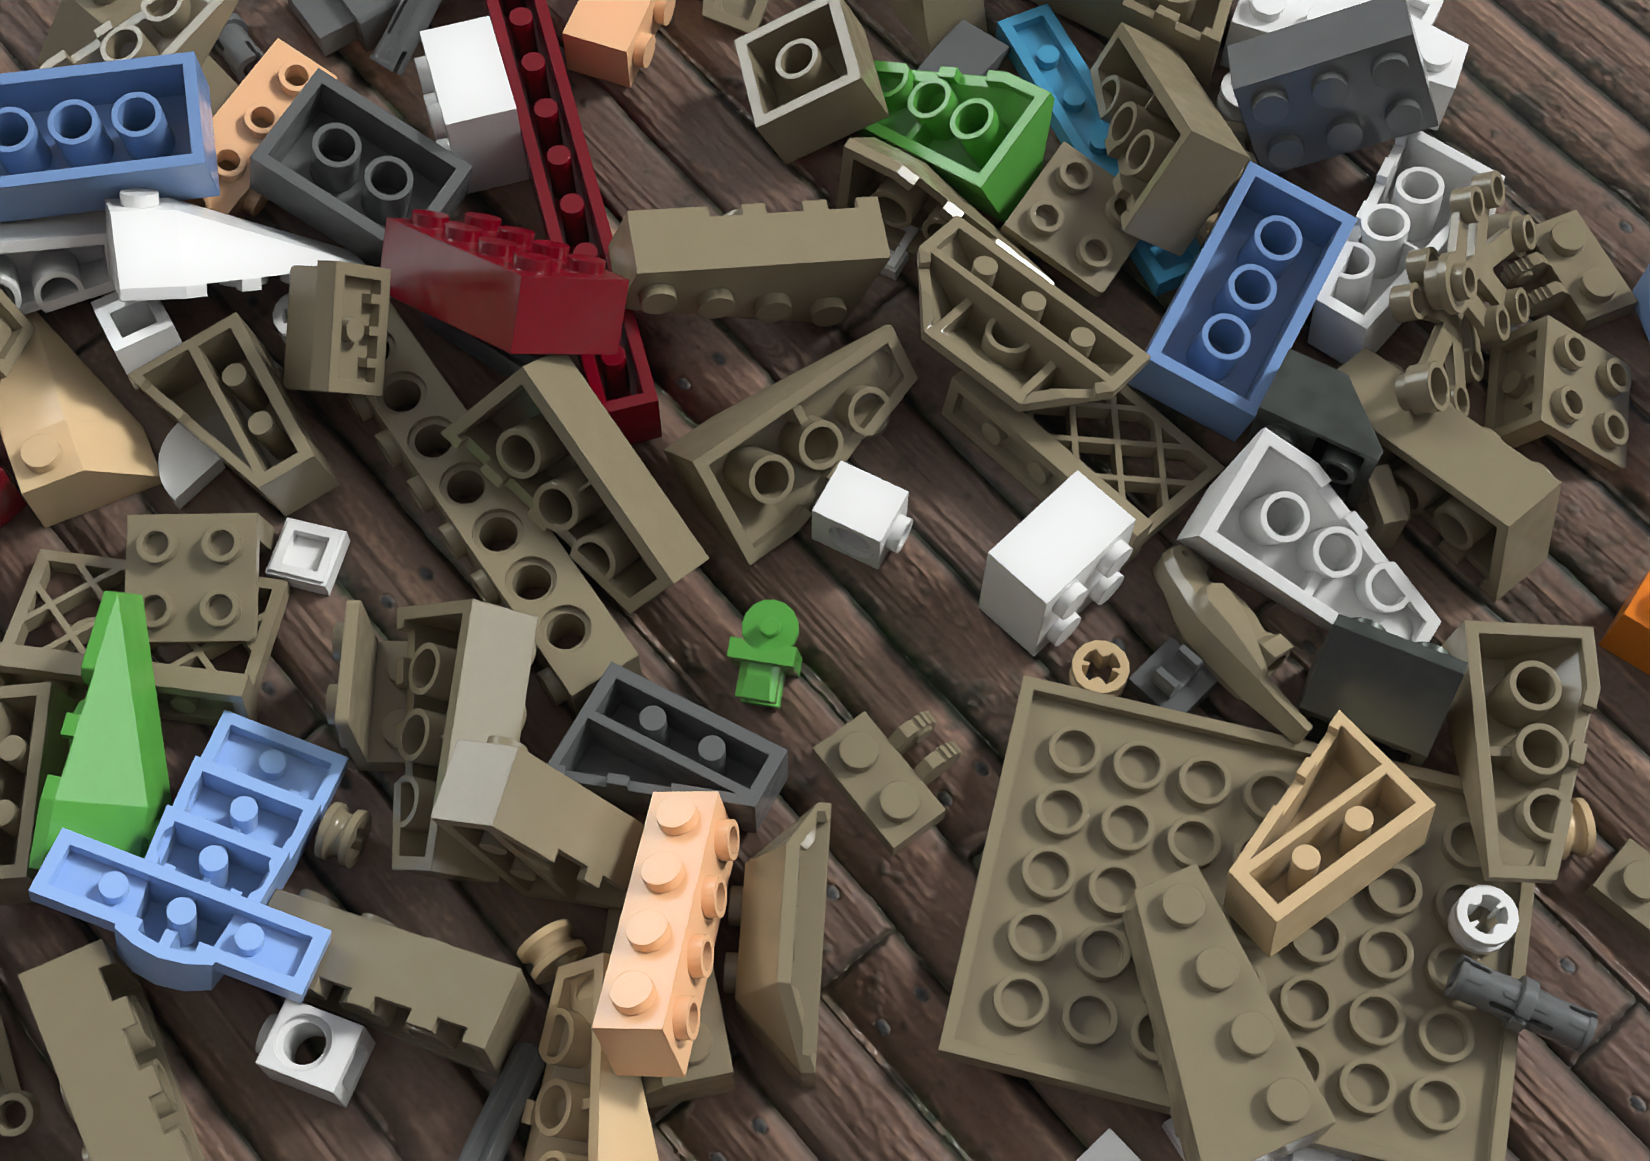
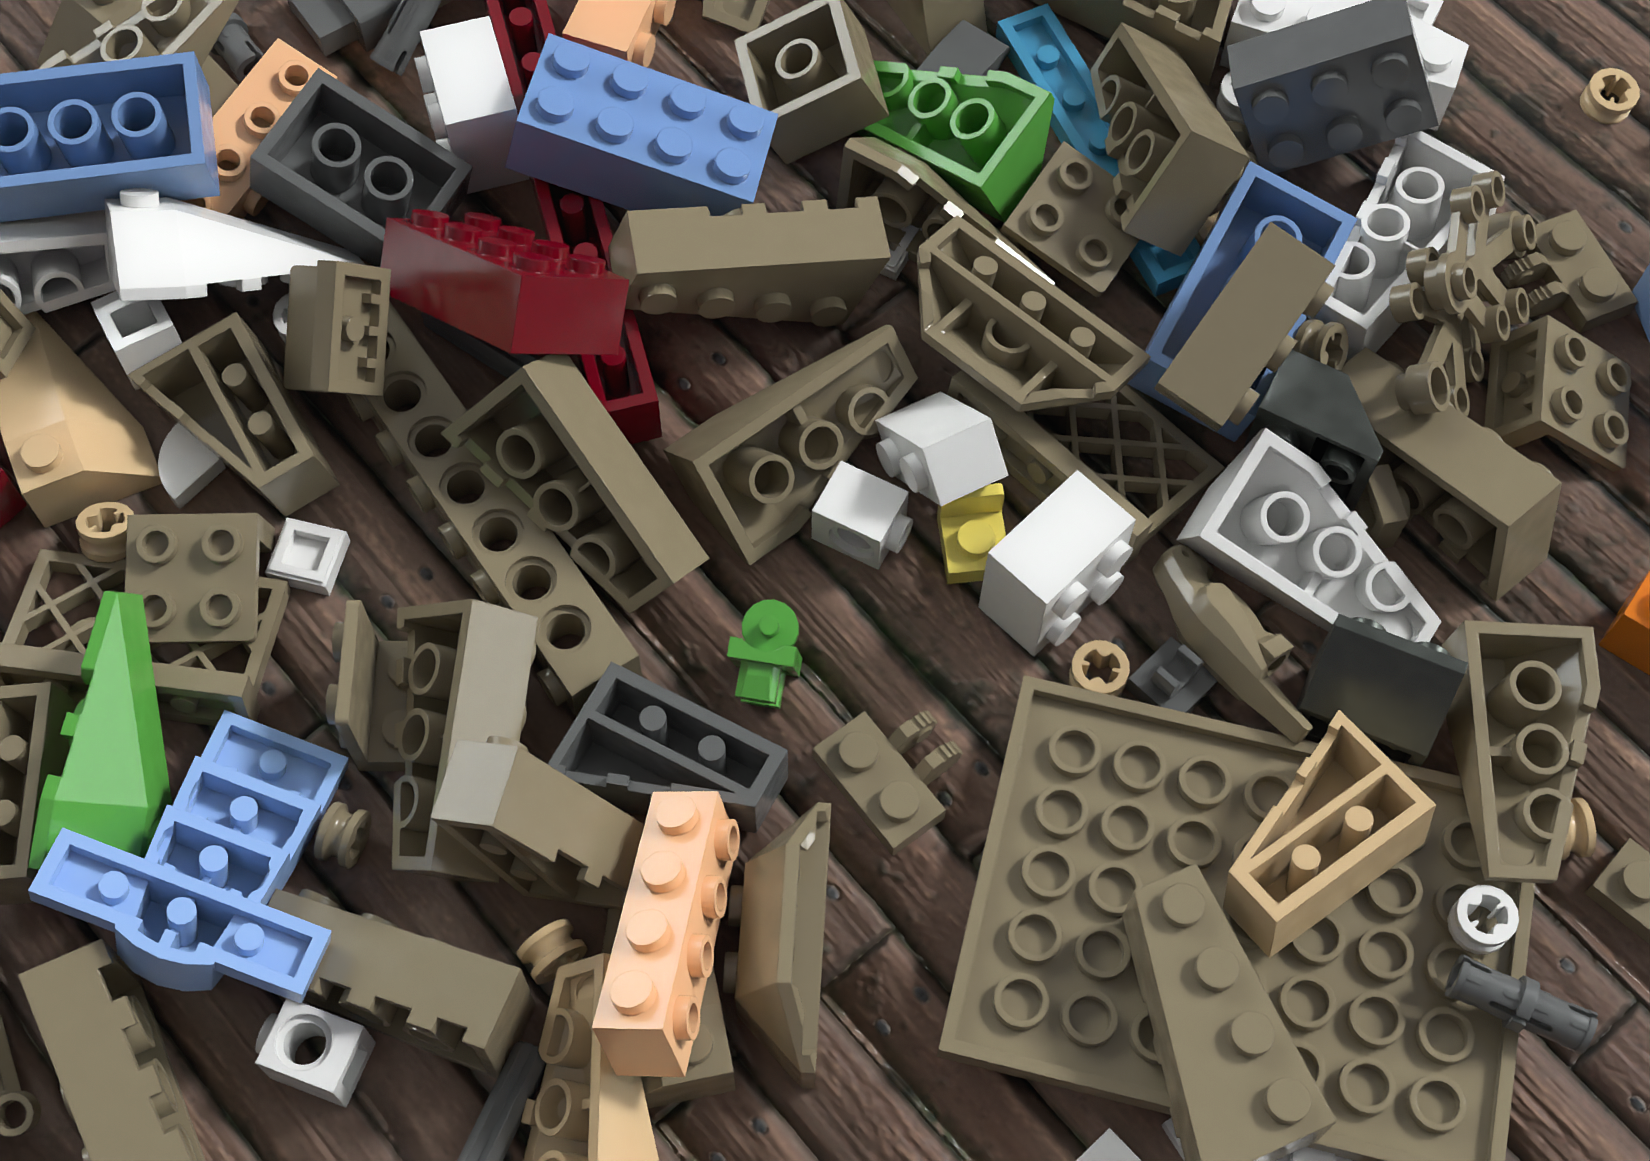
none -> tan bush [75,502,134,563]
none -> medium blue brick [505,33,778,216]
none -> white brick [875,391,1009,506]
none -> light yellow bracket [937,483,1006,584]
none -> dark tan wedge [1154,222,1336,432]
none -> dark tan bush [1293,319,1349,371]
none -> tan bush [1580,68,1640,125]

